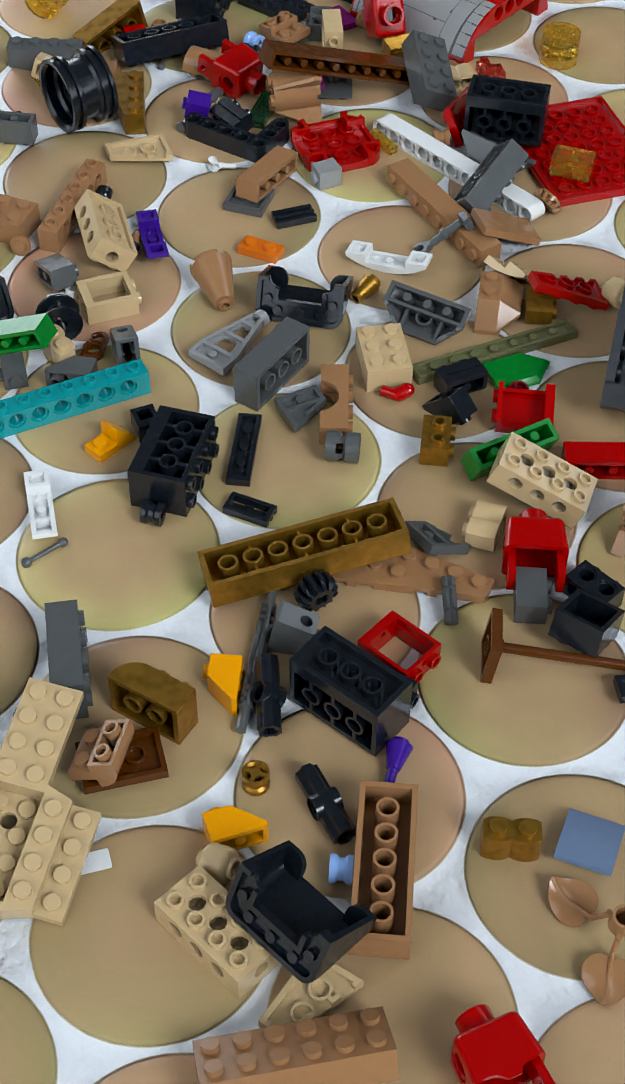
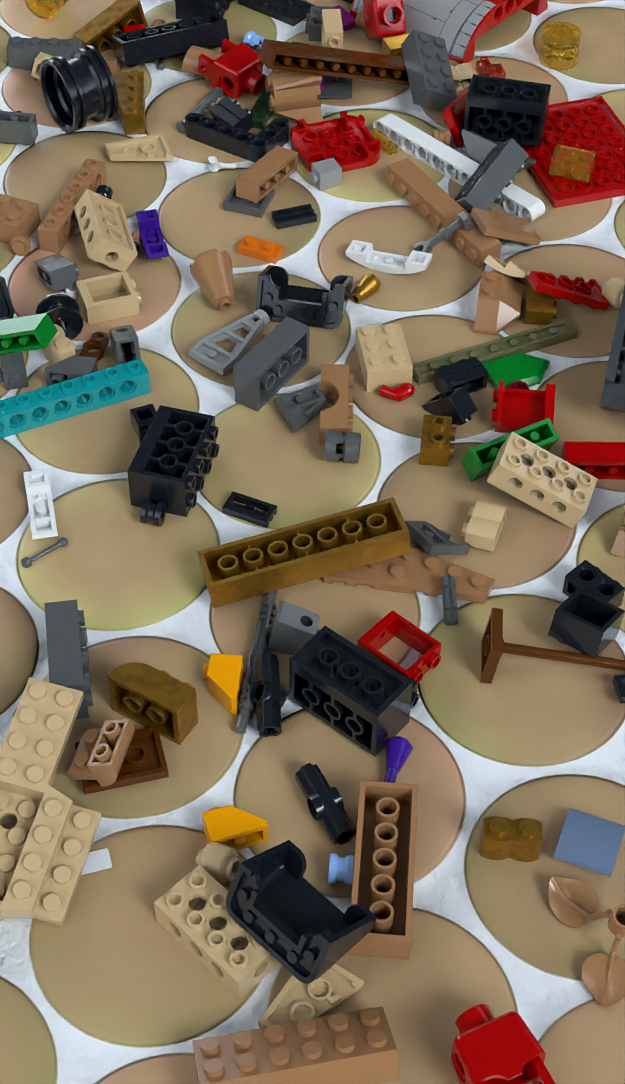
light orange slope [84,419,136,463] -> none
dark purple brick [182,90,212,117] -> none
black tile [226,413,262,487] -> none
pearl gold wheel [241,760,270,796] -> none
medium nougat brick [259,11,311,43] -> none
black gear [293,569,338,611] -> none
dark grey wedge [383,280,472,346] -> none
red piece [501,508,569,592] -> none
dark grey brick [513,566,552,624] -> none
medium nougat gear [534,187,561,214] -> none

